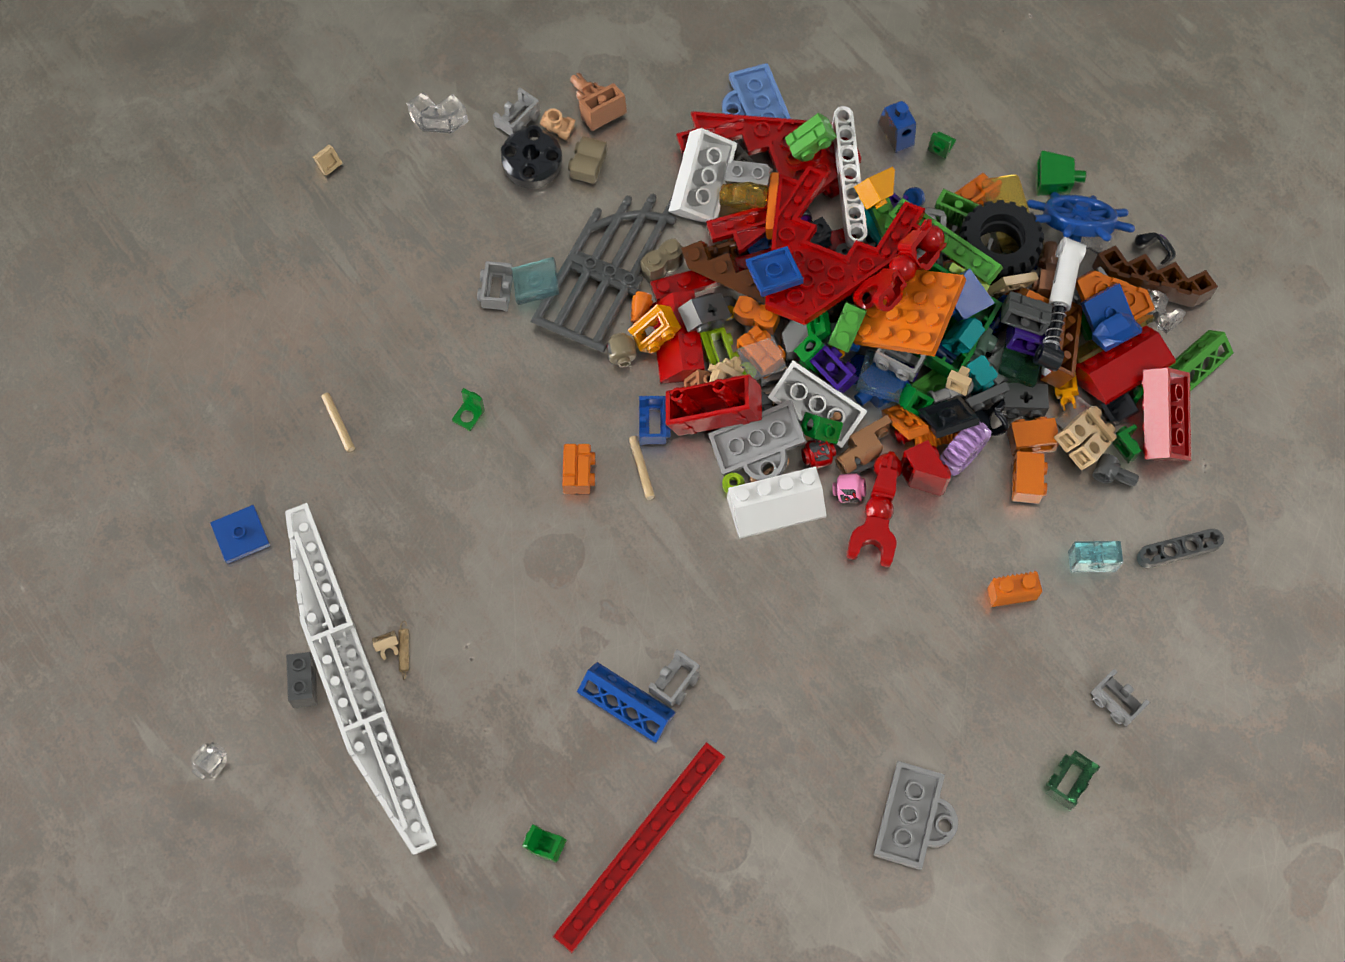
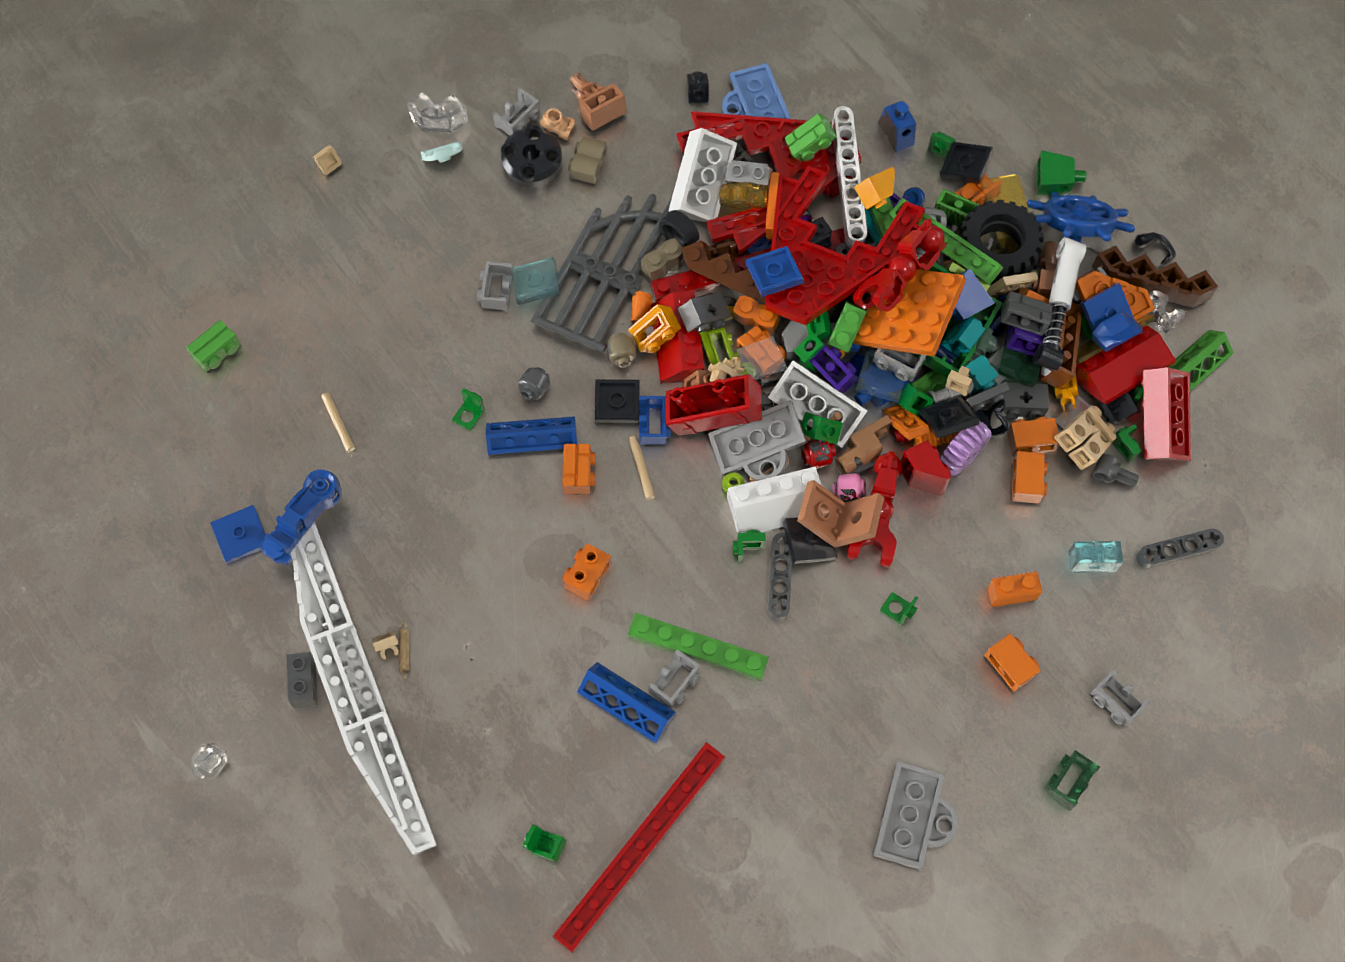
none -> bright green brick [186,320,241,372]
none -> blue piece [259,470,342,565]
none -> light aqua plate [421,141,462,162]
none -> blue fence [486,416,577,455]
none -> dark grey head [518,367,551,400]
none -> orange brick [562,543,611,601]
none -> black plate [595,379,640,423]
none -> bright green plate [628,613,769,681]
none -> black tyre [659,210,699,247]
none -> black bracket [687,71,709,103]
none -> green bracket [733,530,766,562]
none -> dark grey beam [768,532,792,621]
none -> black plate [783,518,837,564]
none -> nougat bracket [797,480,884,548]
none -> green bracket [880,592,918,625]
none -> black plate [940,142,994,184]
none -> orange brick [984,633,1041,692]

